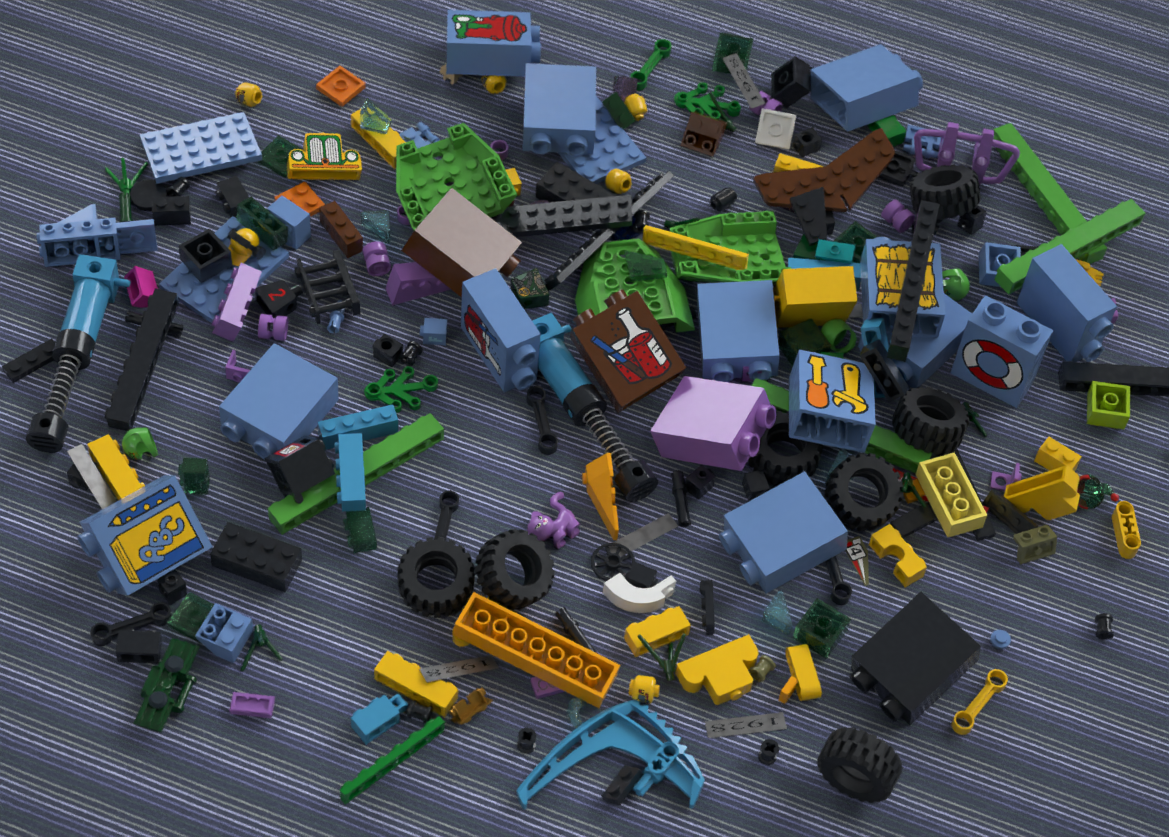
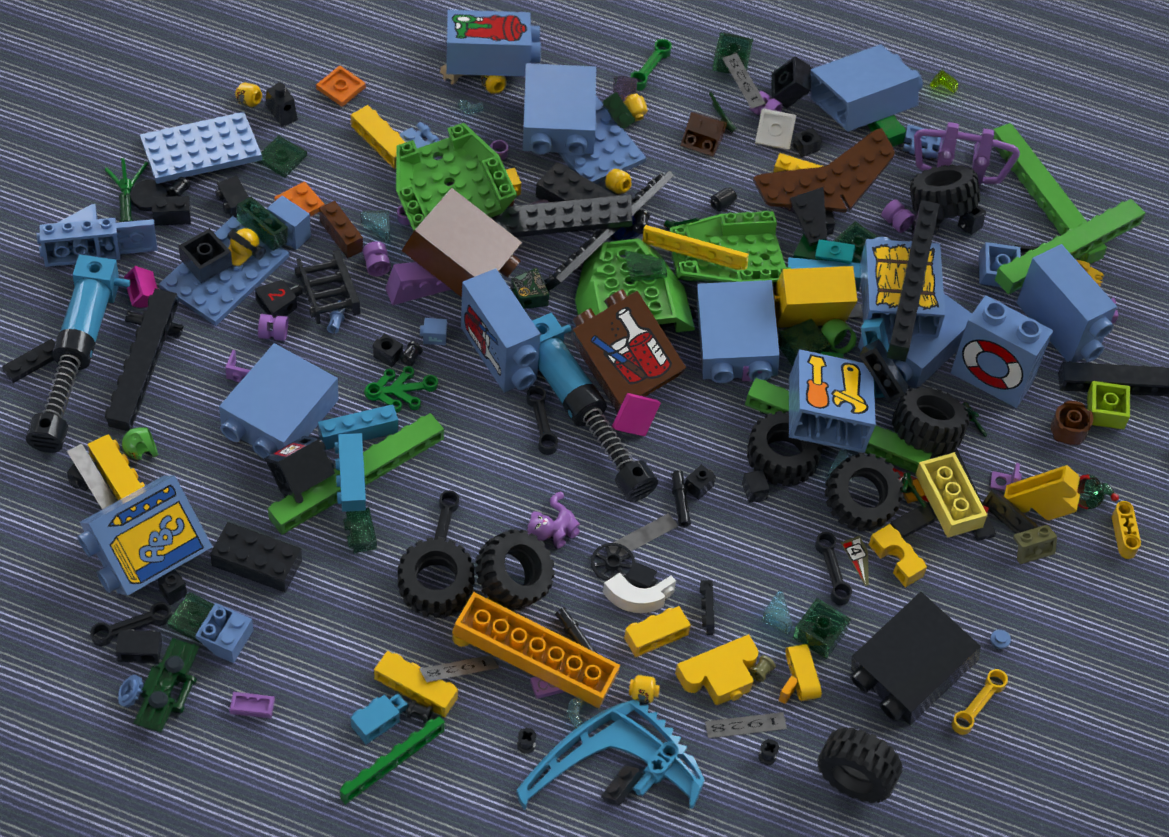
clear green brick [178,457,210,495] -> none
wedge [211,263,262,342] -> none
dark green plant [240,624,283,672] -> none
brick [287,133,362,180] -> none
clear light blue slope [360,98,392,134] -> none
pearl gold hinge [449,687,493,725] -> none
light orange wedge [582,453,619,541] -> none
dark green plant [637,633,686,681] -> none
brick [650,376,776,471] -> none
green plant [674,82,741,120] -> none
medium blue brick [719,471,848,594] -> none
black plate [879,150,920,187] -> none
bright green helmet [942,269,970,301] -> none
yellow brick [1034,437,1082,471] -> none
black bush [1095,613,1114,640] -> none
none -> medium blue gear [118,675,144,708]
none -> black torso [265,83,298,127]
none -> clear light blue arm [457,99,484,114]
none -> dark pink tile [612,393,661,436]
none -> clear neon green tile [929,69,958,93]
none -> reddish brown brick [1050,401,1093,445]

